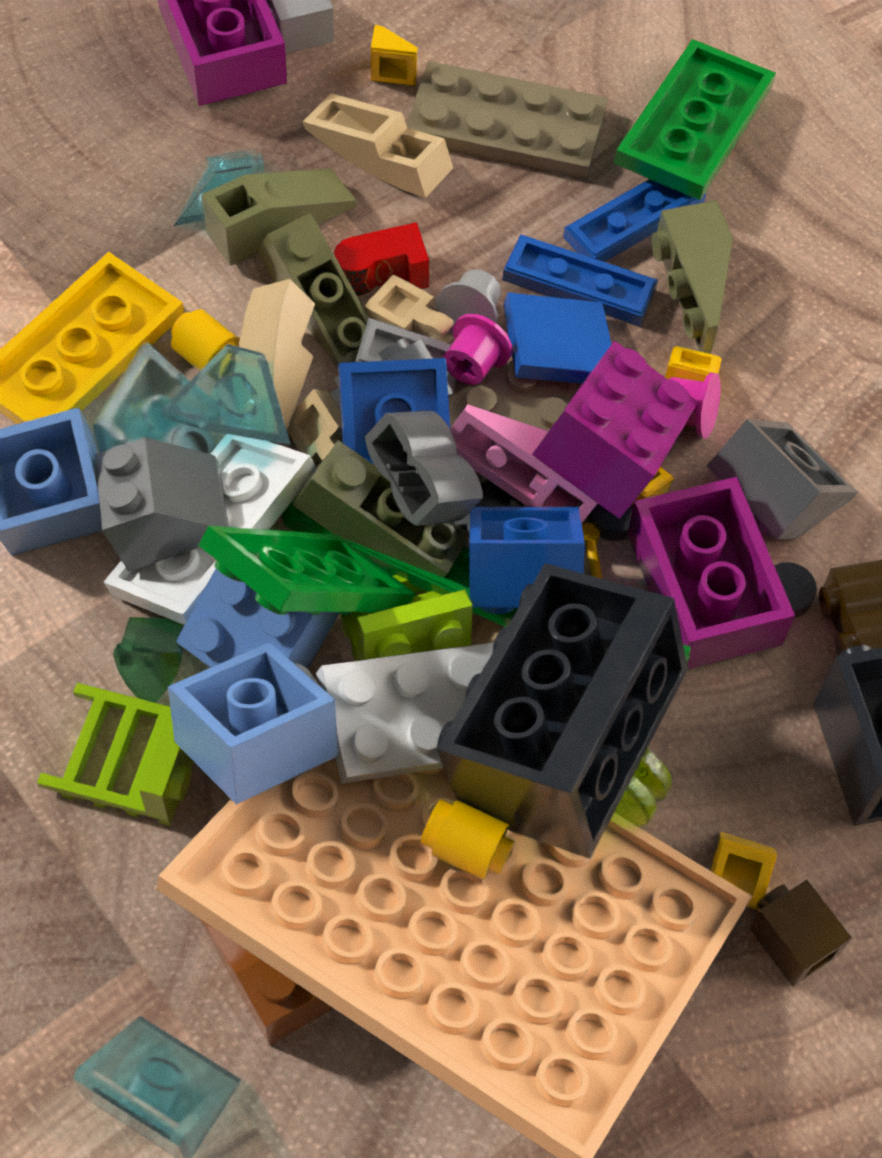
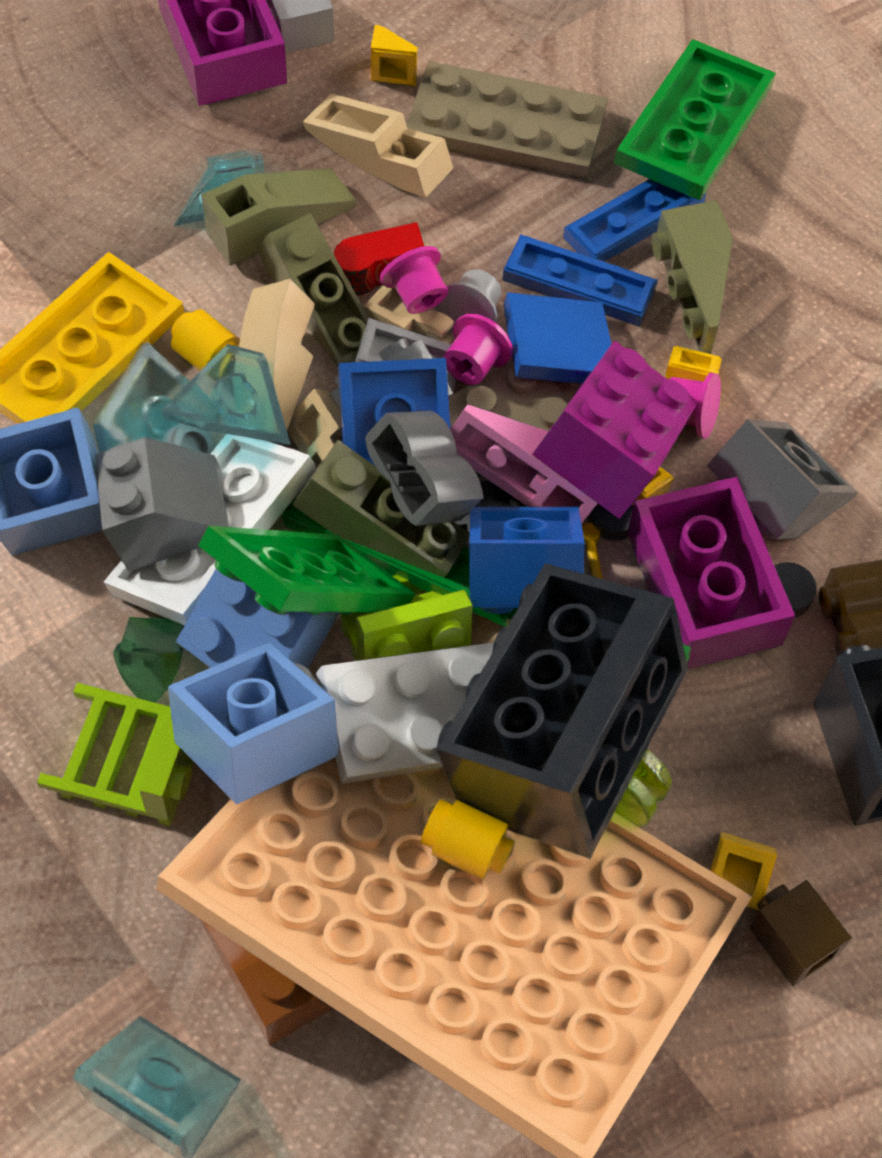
none -> dark pink piece [380,246,448,314]

